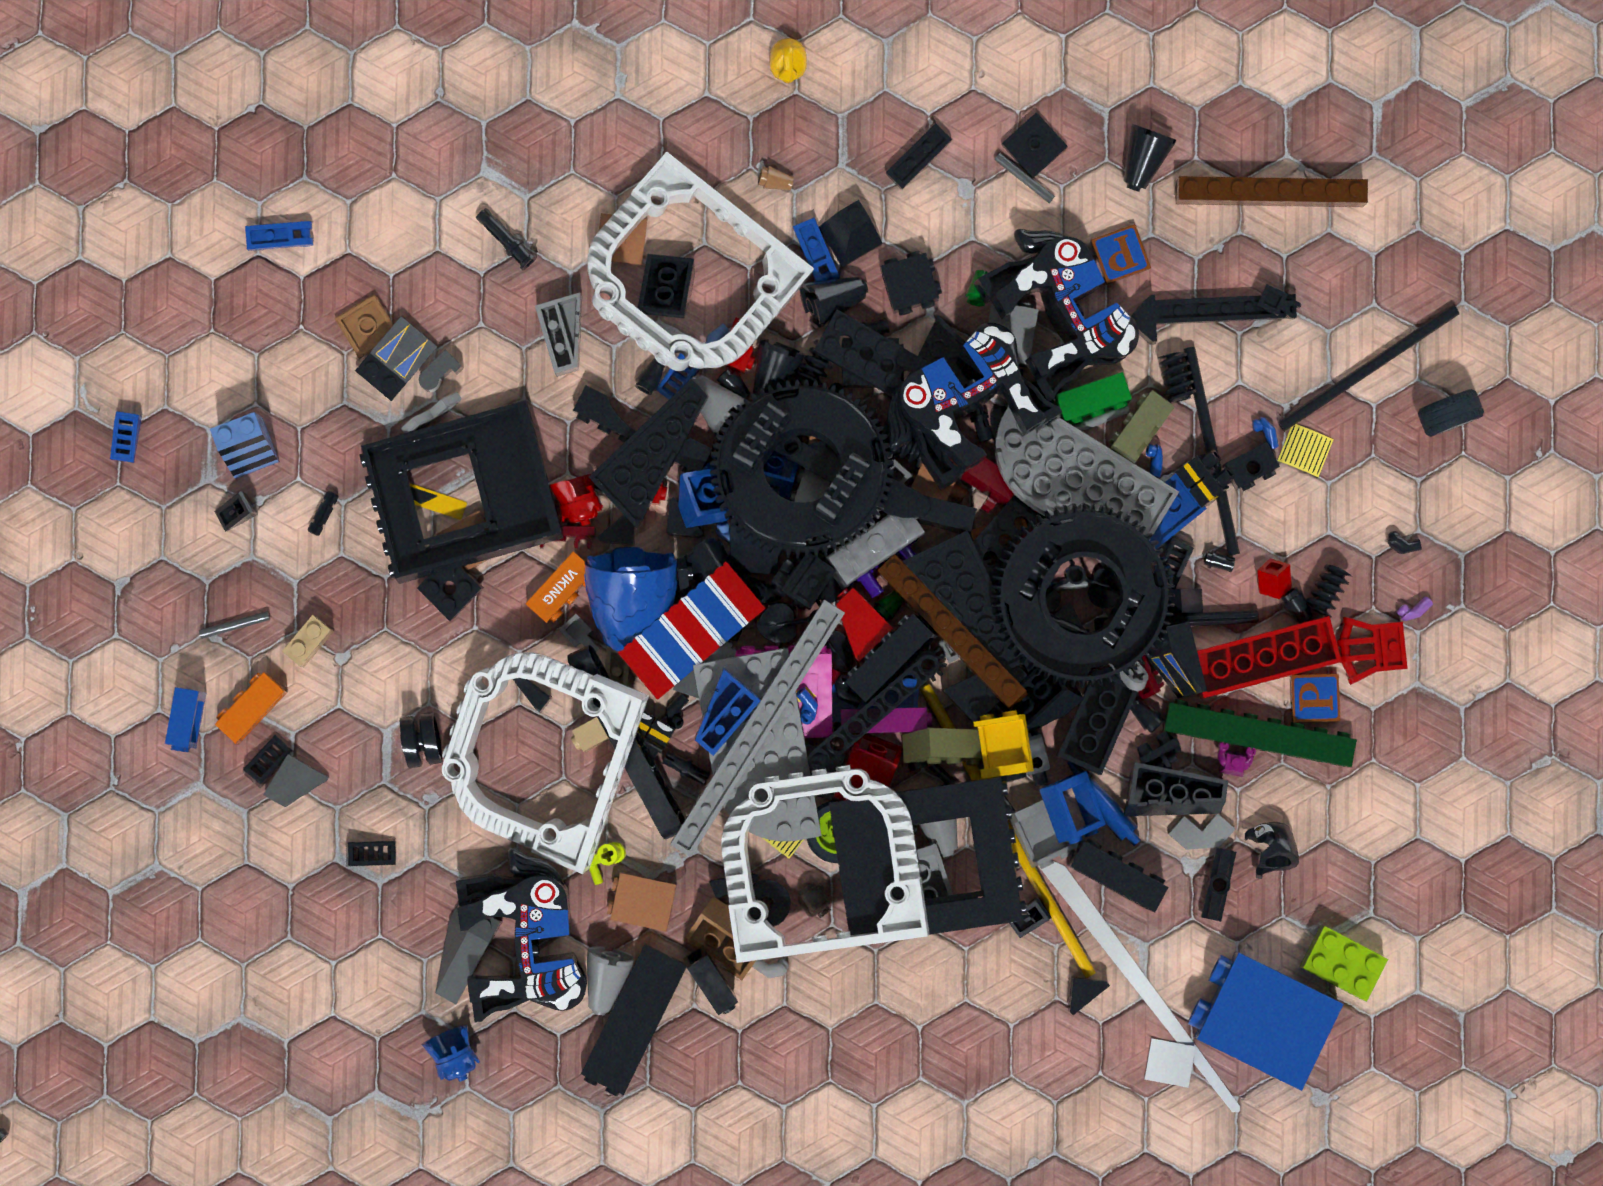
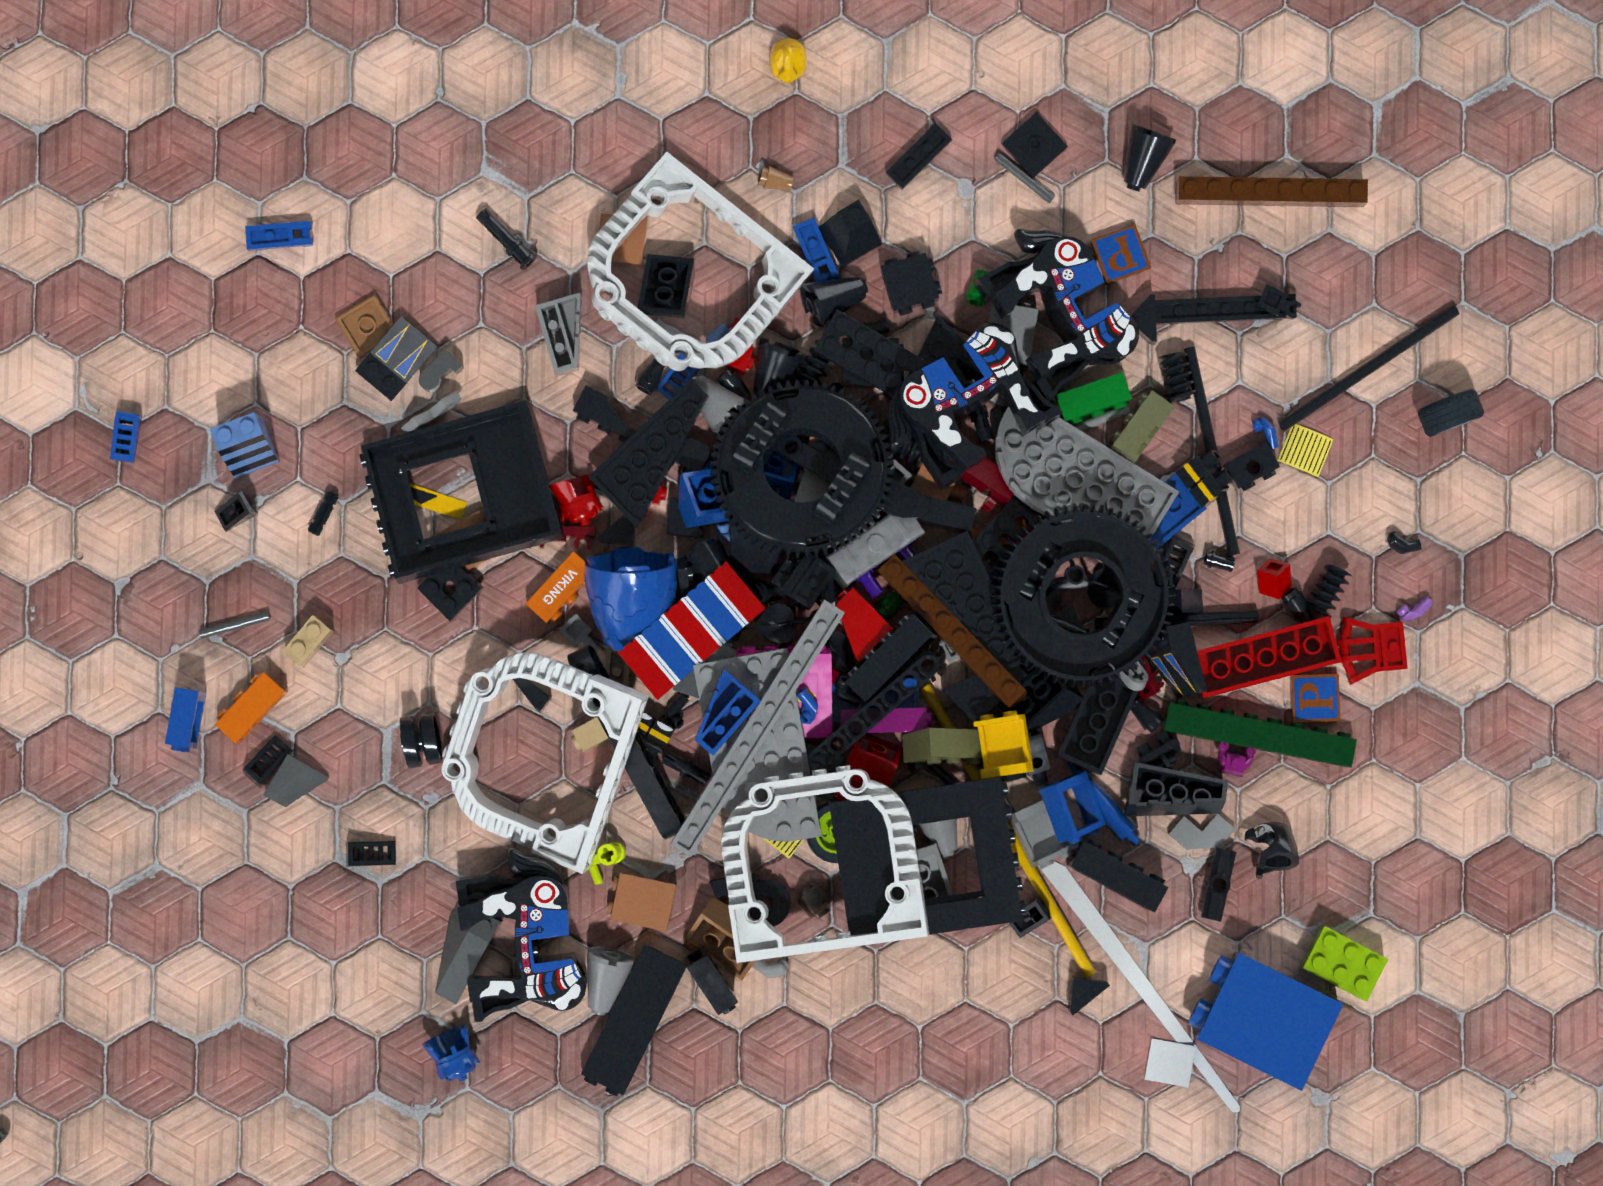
blue arm [1146,444,1163,478] -> none

